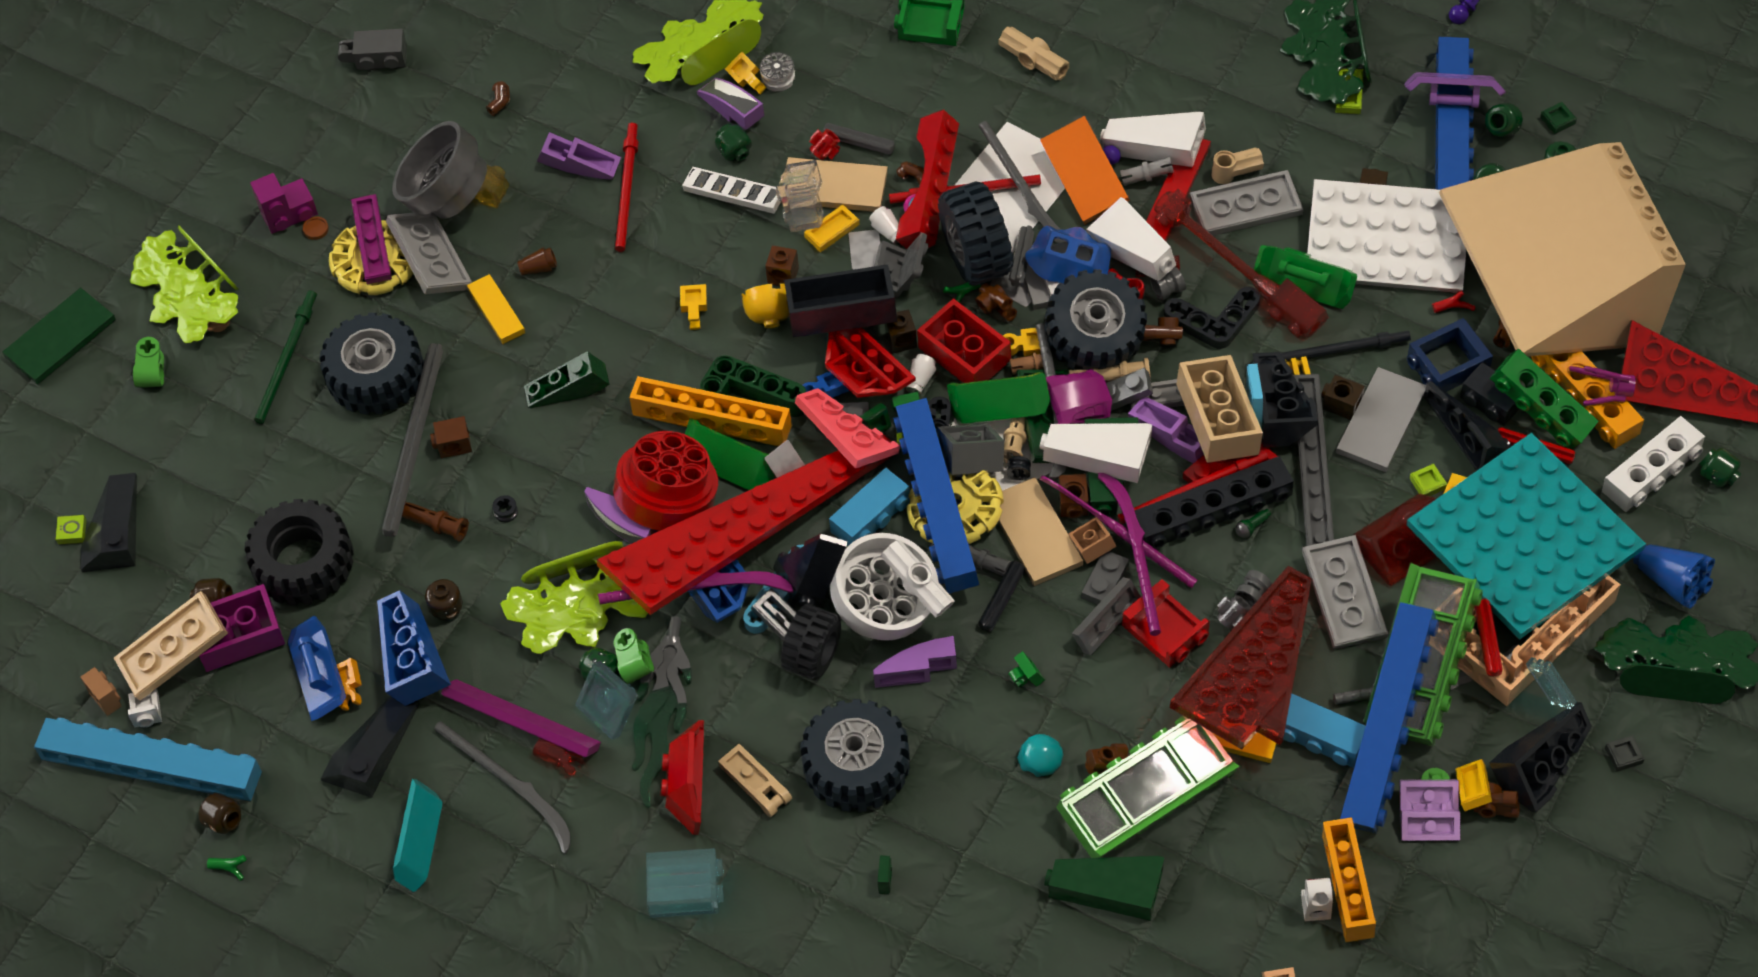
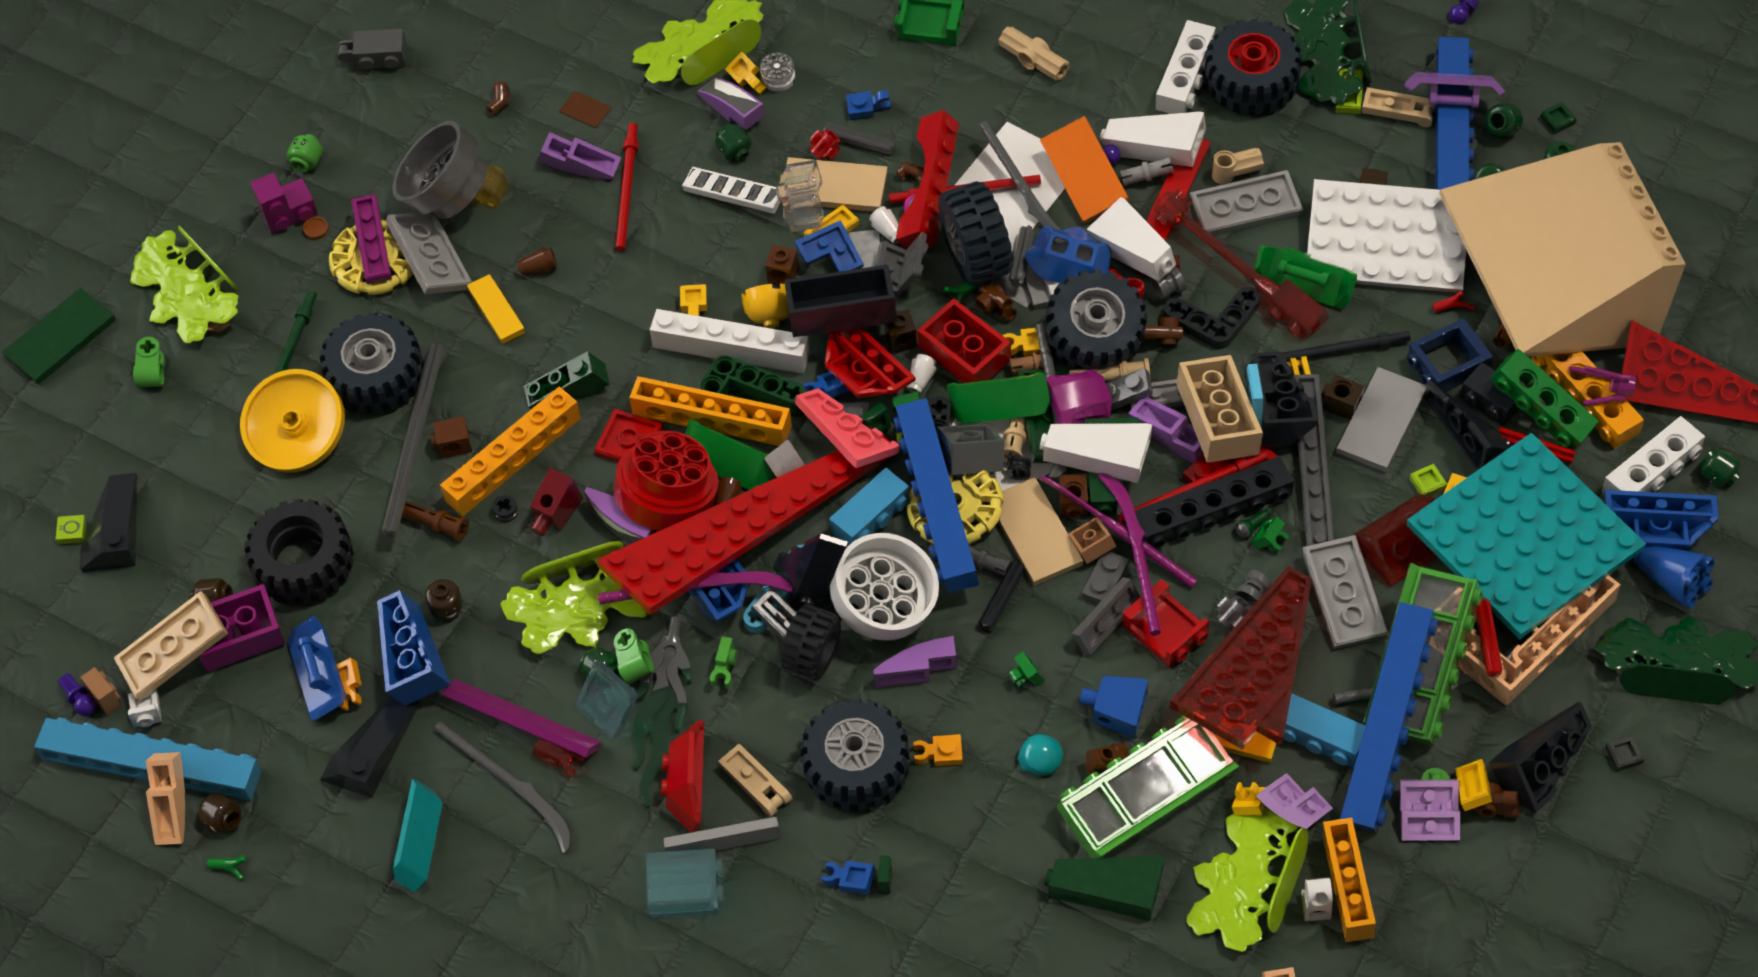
white piece [881,539,955,618] -> none
clear light blue tile [1526,657,1577,709] -> none
none -> dark purple axle [58,673,97,716]
none -> light nougat slope [146,752,185,845]
none -> yellow dish [240,369,345,473]
none -> bright green head [286,134,323,173]
none -> light orange brick [440,386,581,517]
none -> dark red torso [530,468,584,537]
none -> reddish brown sticker [559,91,611,127]
none -> red tile [594,409,664,463]
none -> white brick [650,309,810,374]
none -> light grey tile [663,817,780,860]
none -> bright green plate [710,636,738,689]
none -> reddish brown cone [715,477,742,506]
none -> blue plate [794,220,864,272]
none -> blue plate [821,861,876,895]
none -> blue plate [846,90,891,120]
none -> light orange plate [913,734,963,767]
none -> blue torso [1079,676,1148,739]
none -> white brick [1156,20,1216,114]
none -> lime plant [1186,805,1308,952]
none -> black wheel [1205,19,1302,115]
none -> yellow tile [1232,782,1266,815]
none -> green tile [1251,516,1289,553]
none -> lavender slope [1256,773,1333,829]
none -> tan plate [1362,87,1436,127]
none -> blue wedge [1604,490,1719,548]

